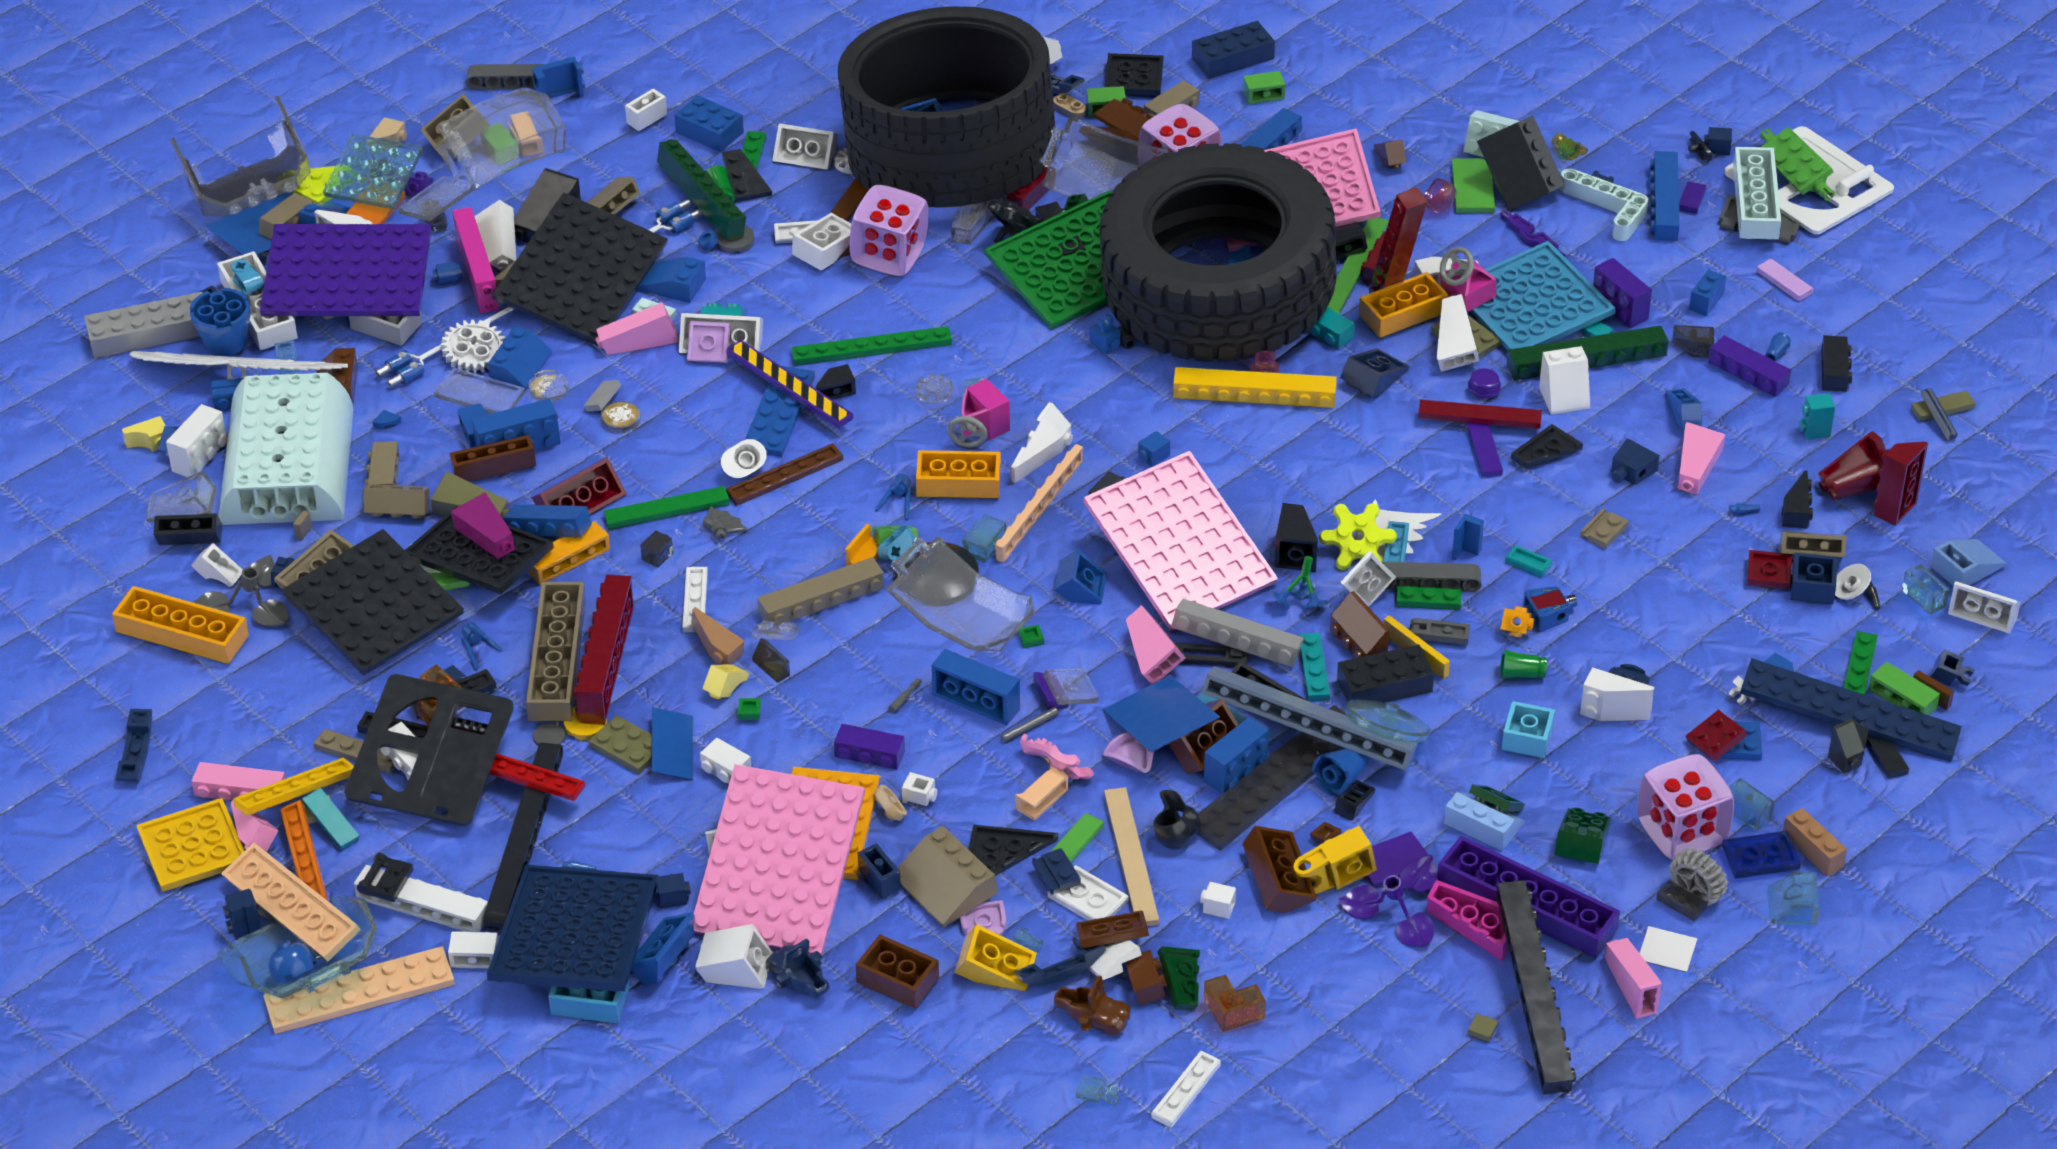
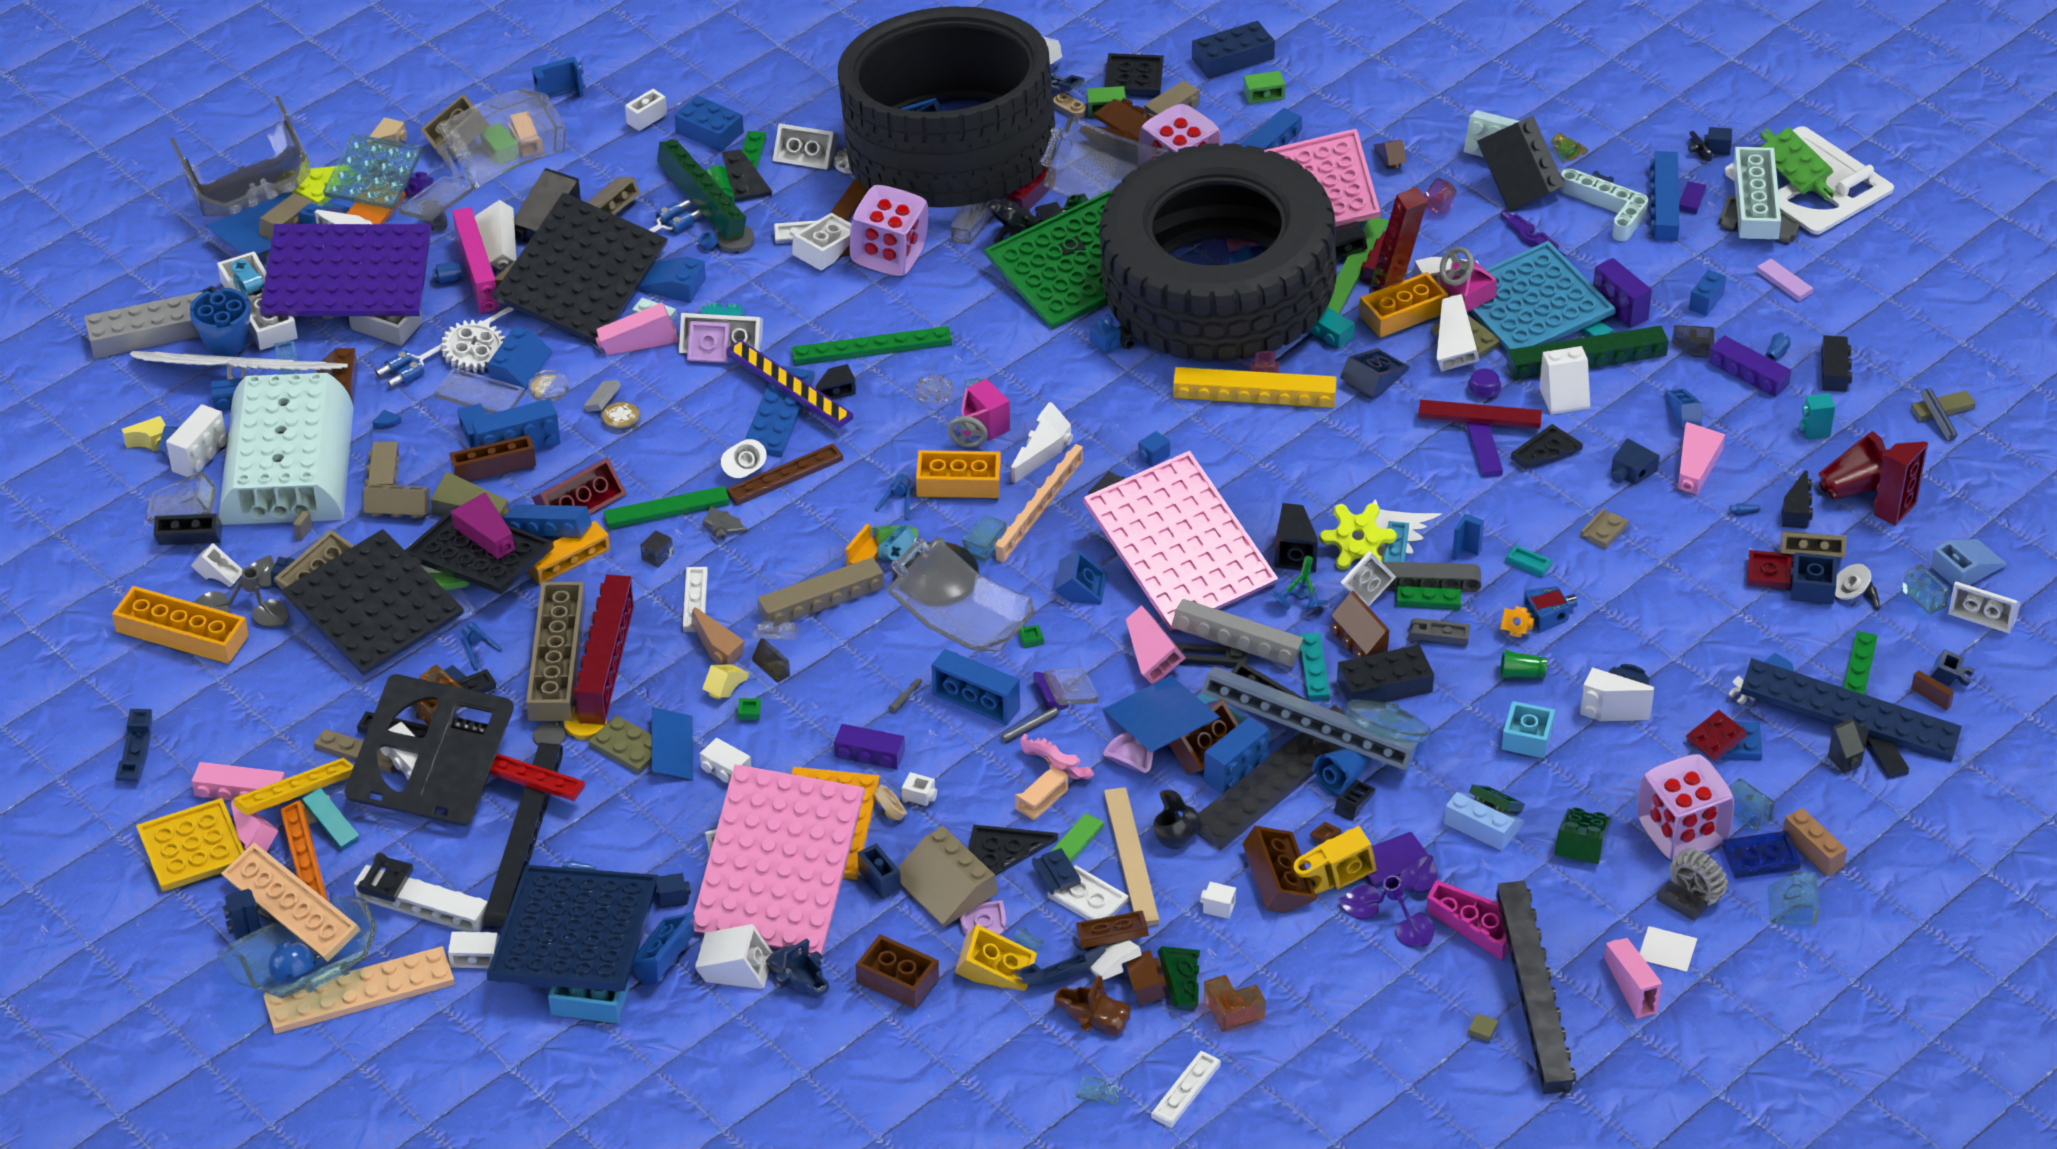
dark grey beam [466,64,544,89] -> none
yellow tile [1384,615,1450,680] -> none
dark purple brick [1437,836,1620,958] -> none
bright green tile [1452,158,1495,213] -> none
bright green brick [1868,662,1940,715] -> none

